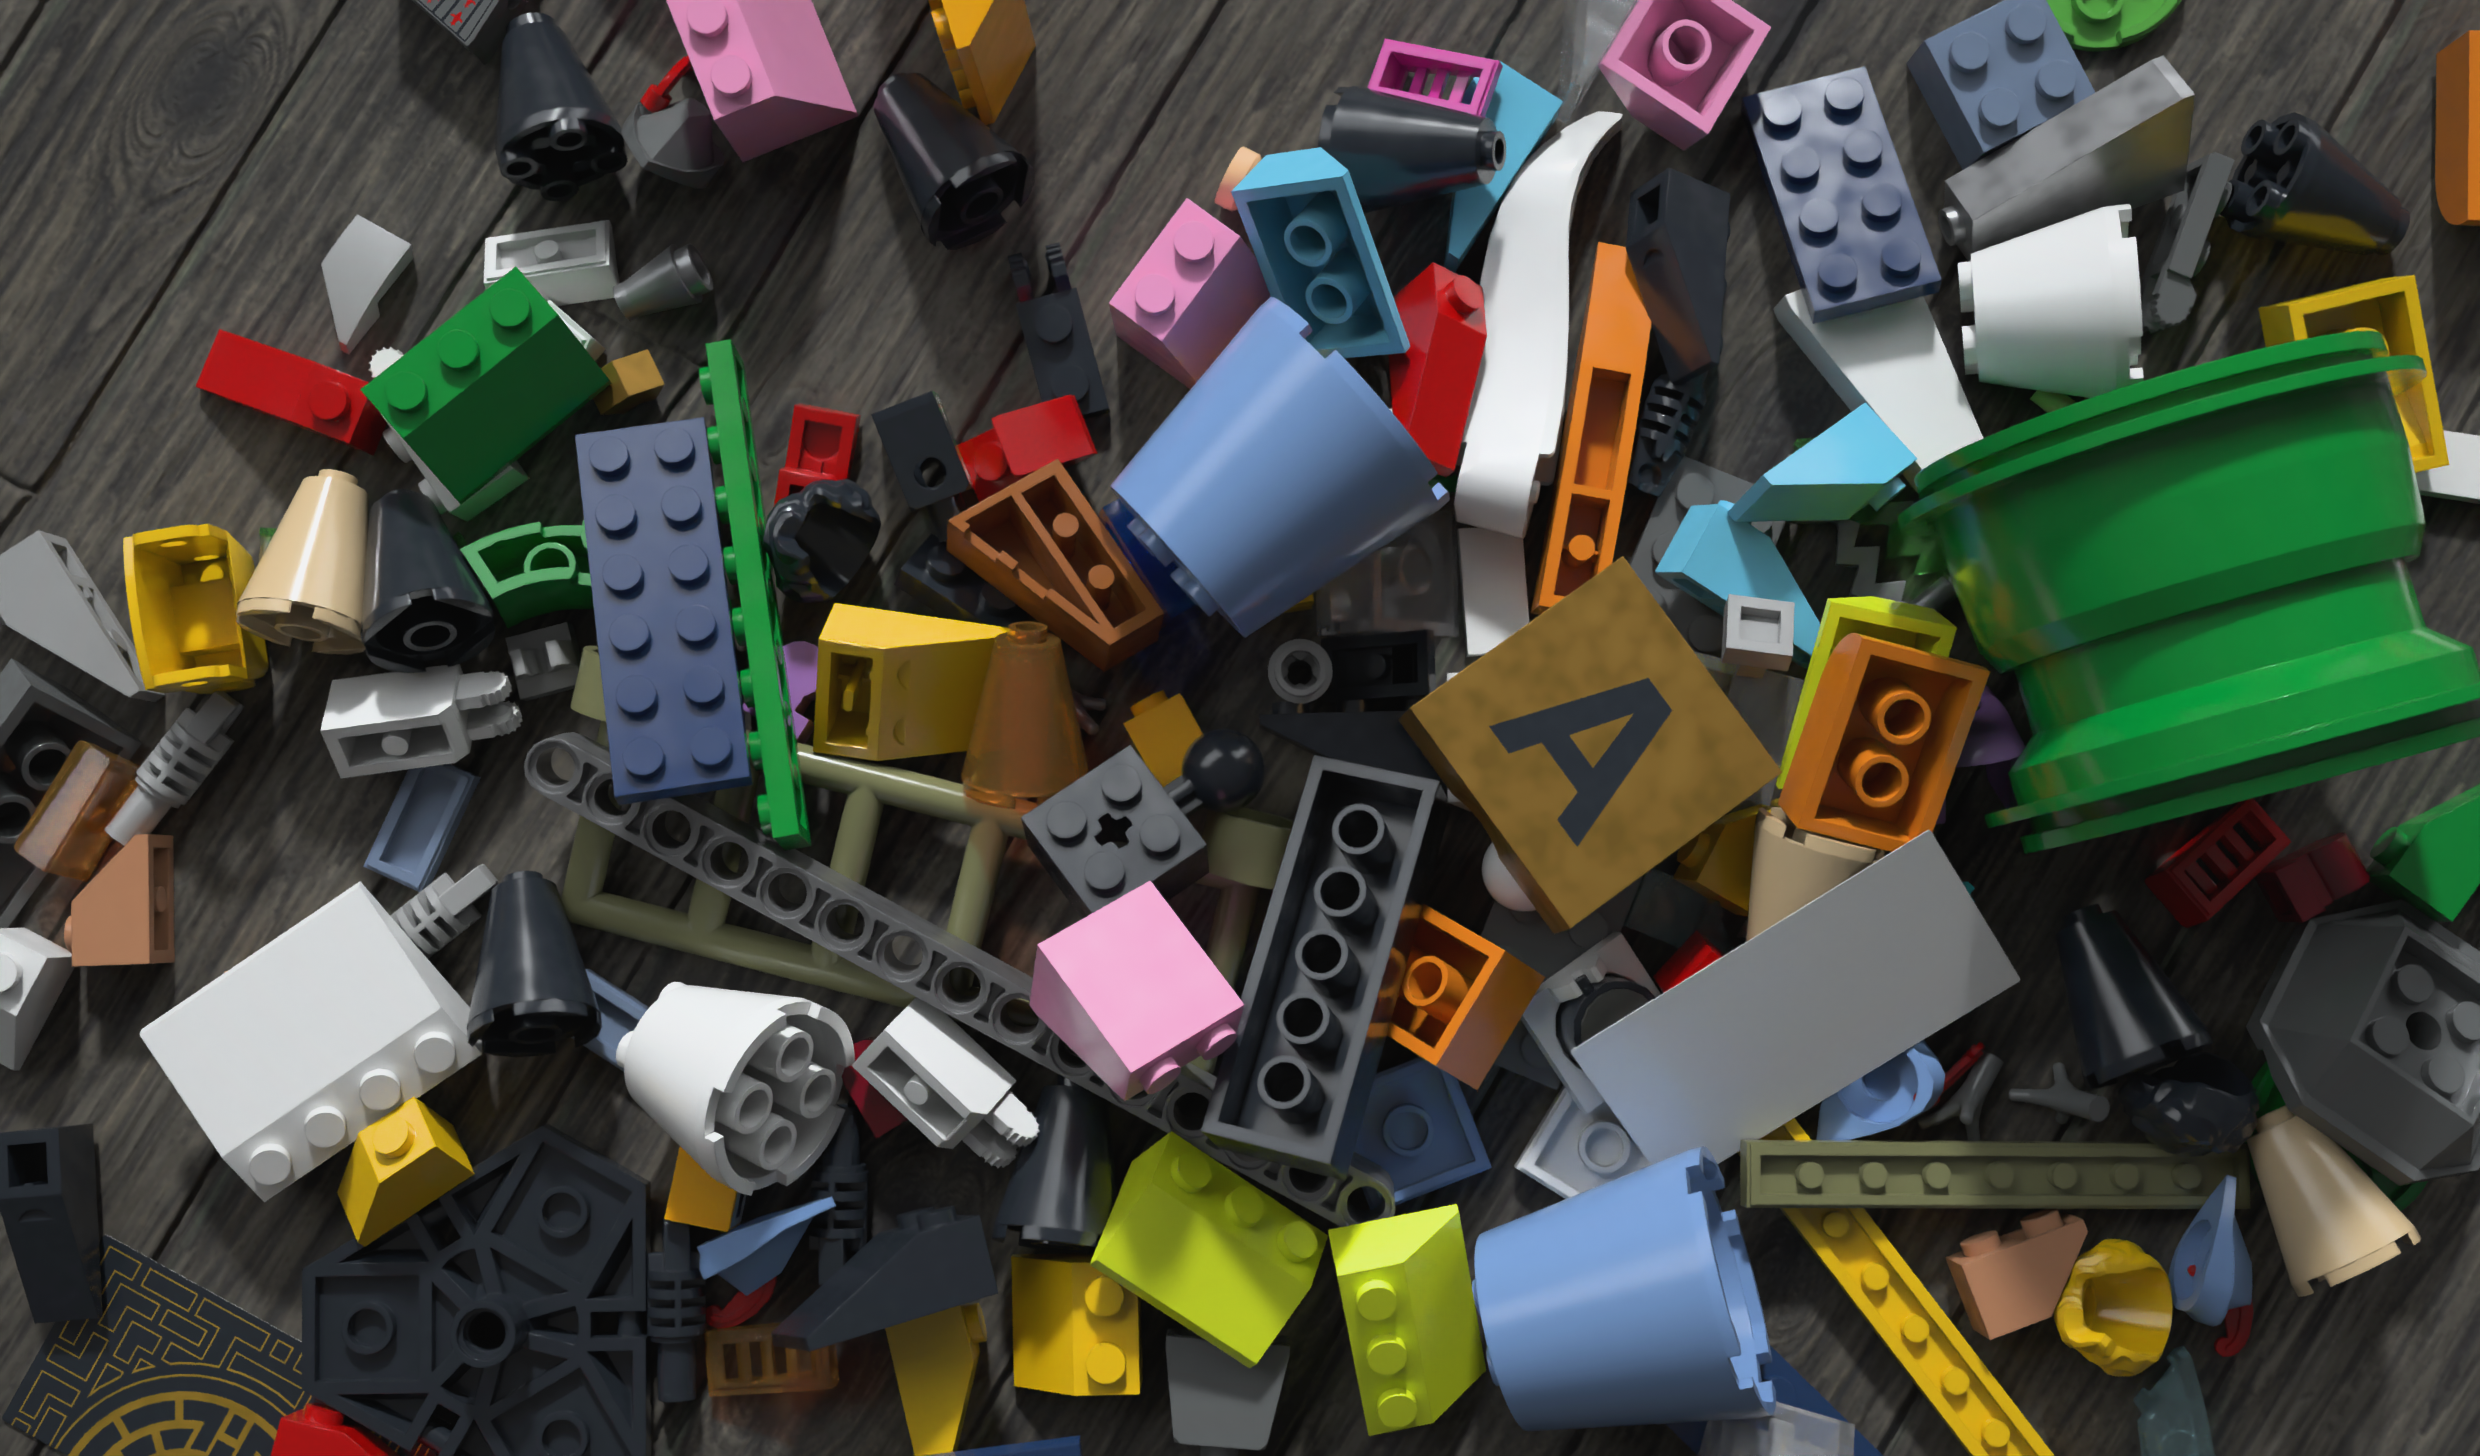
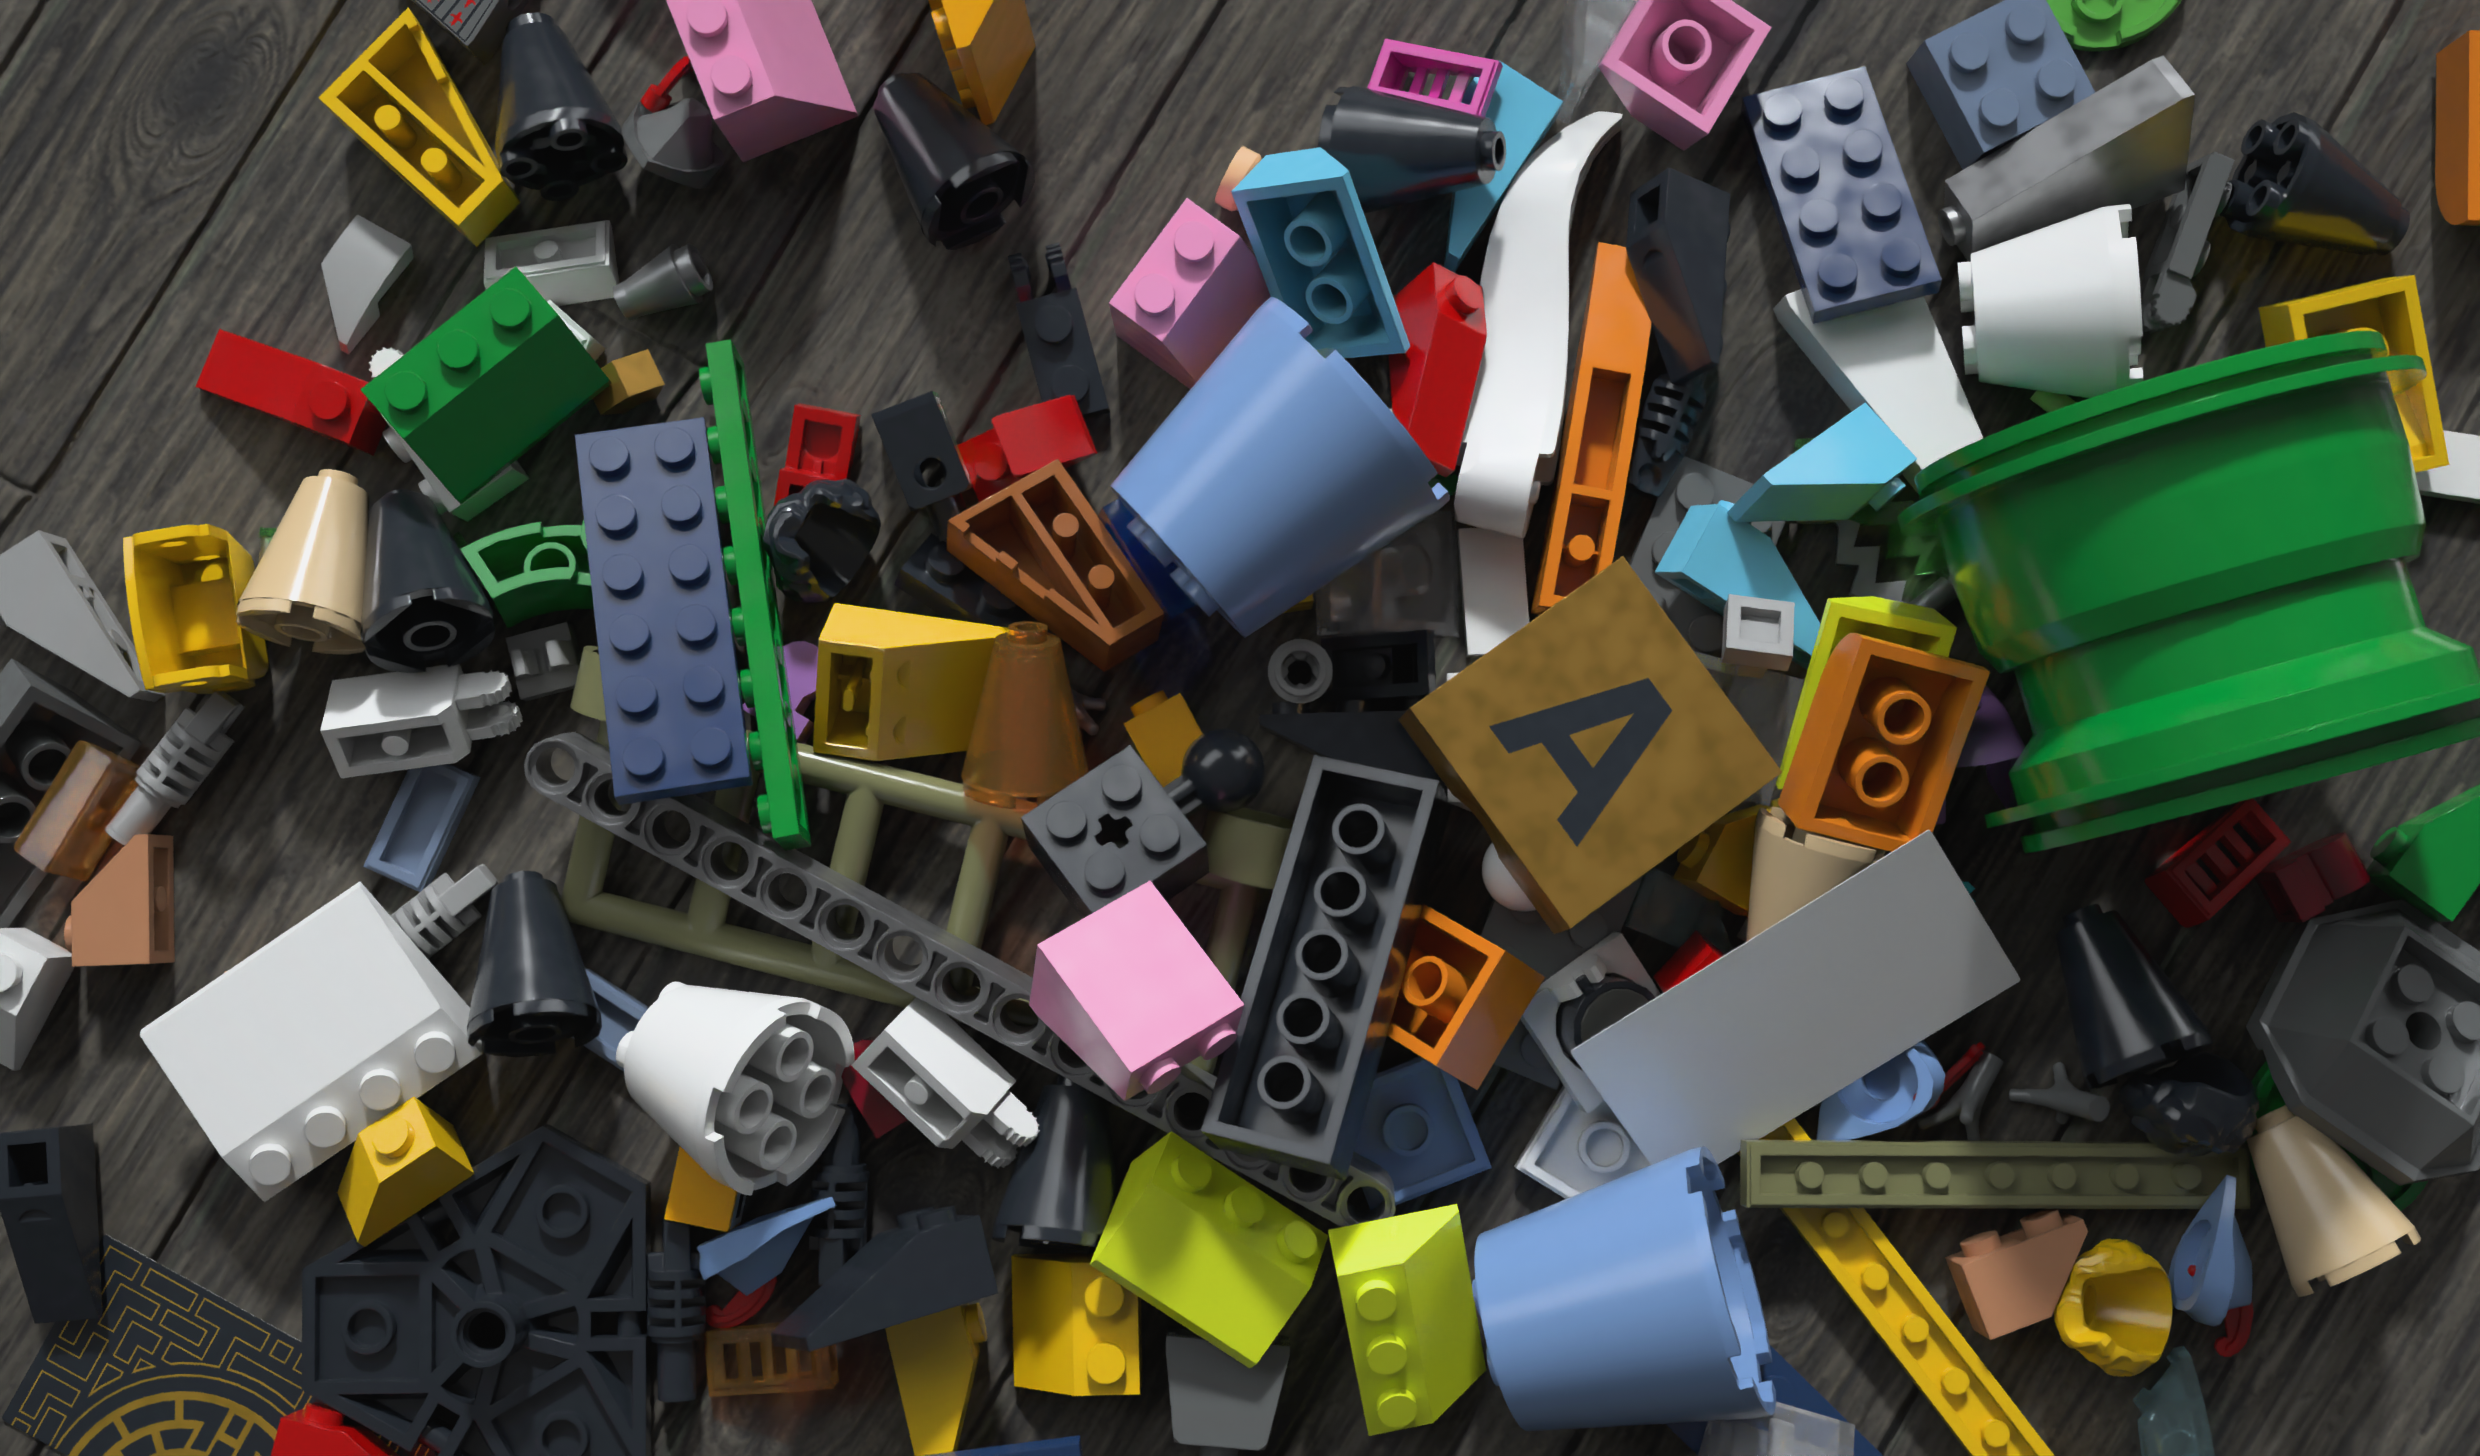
none -> yellow wedge [318,7,520,247]

